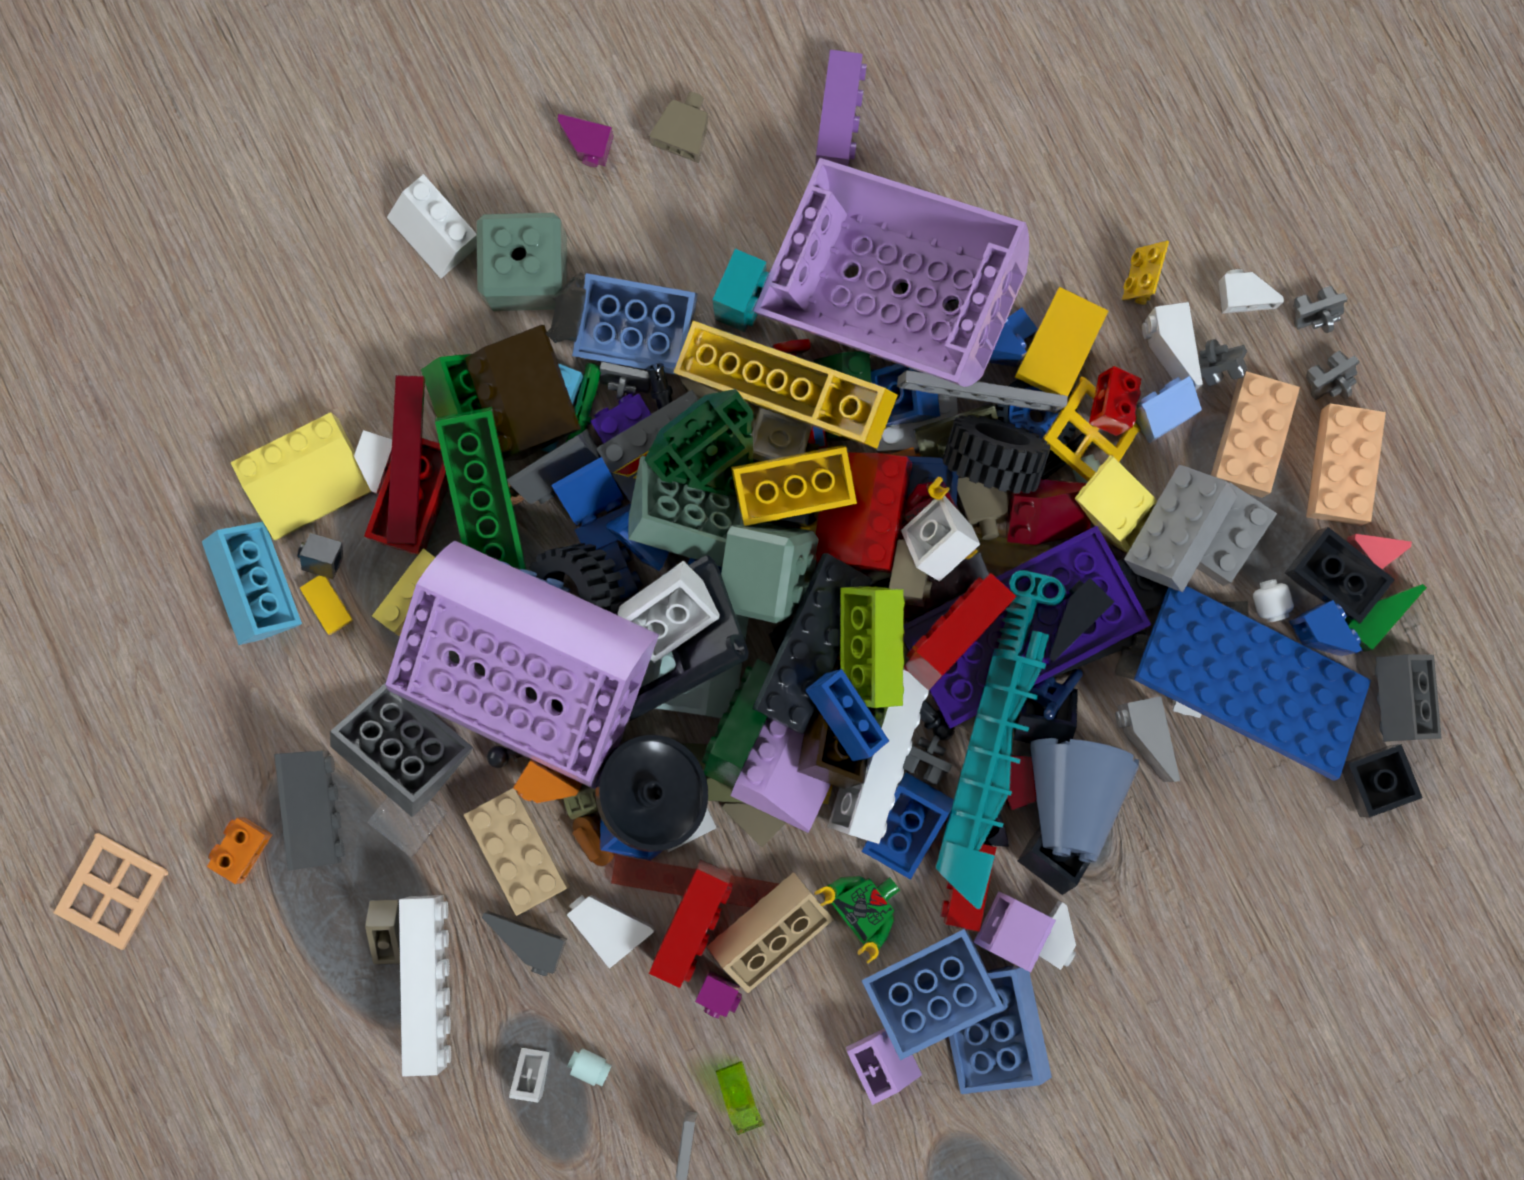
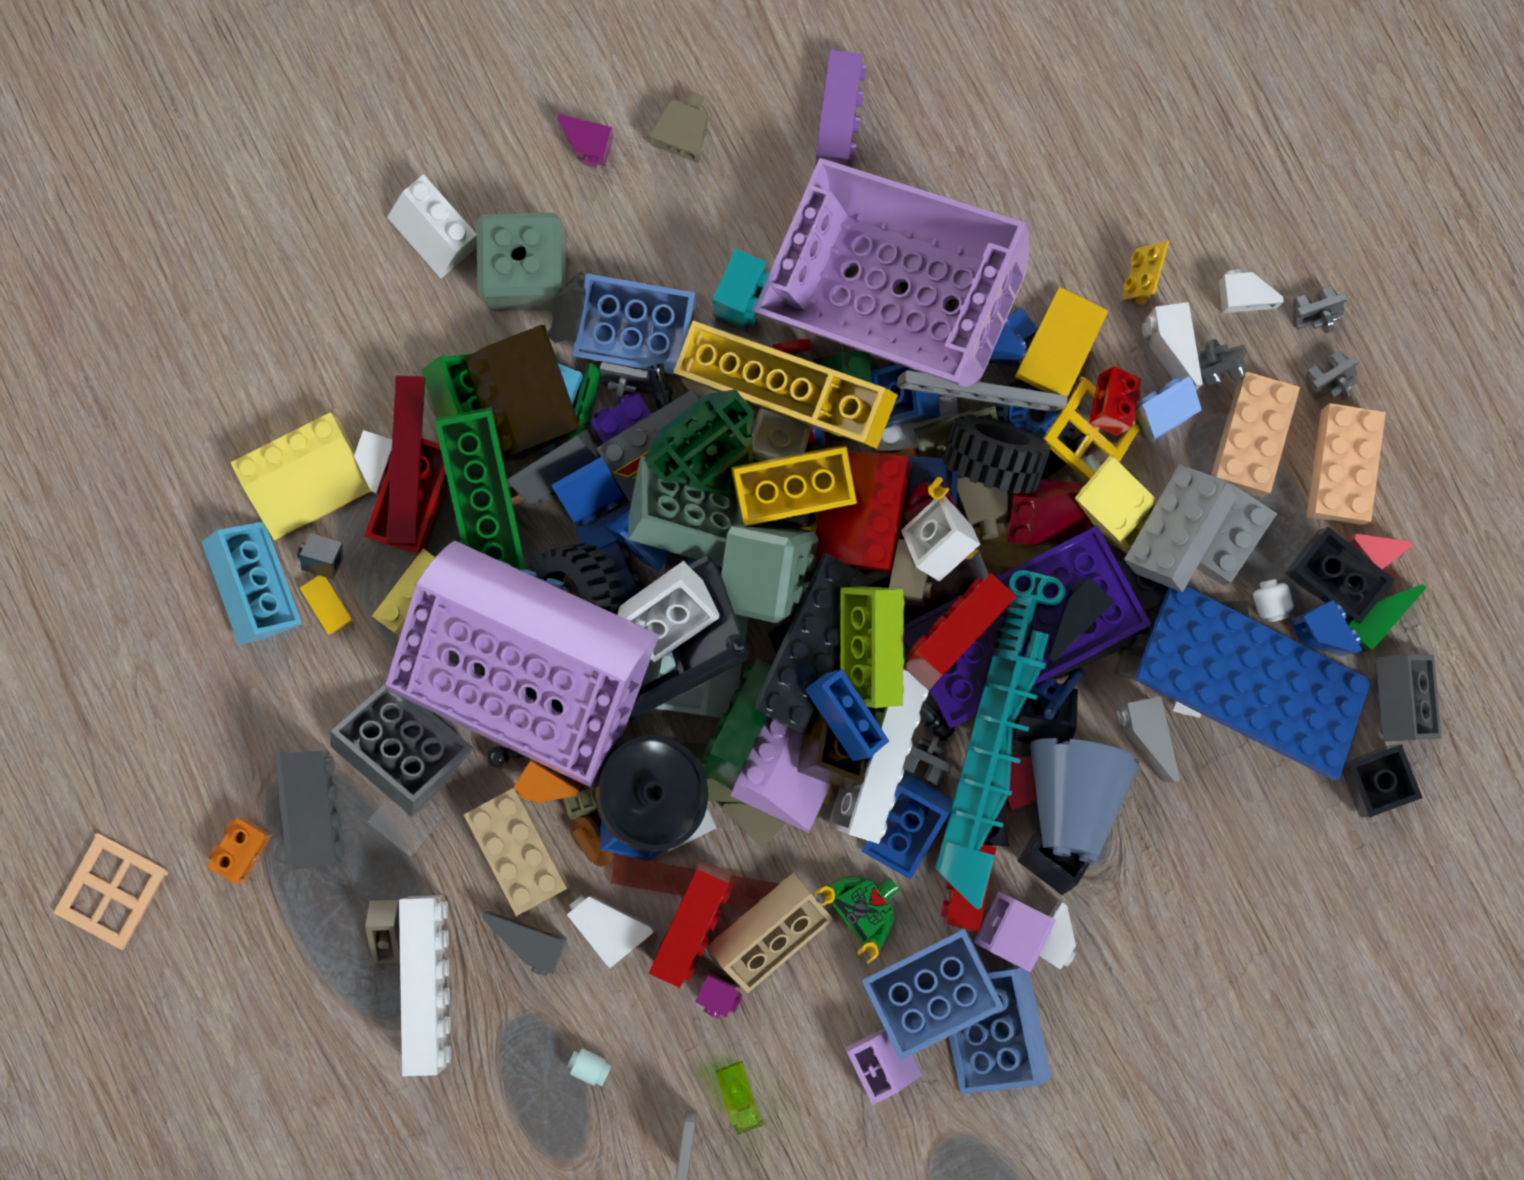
white slope [509,1048,550,1103] -> none

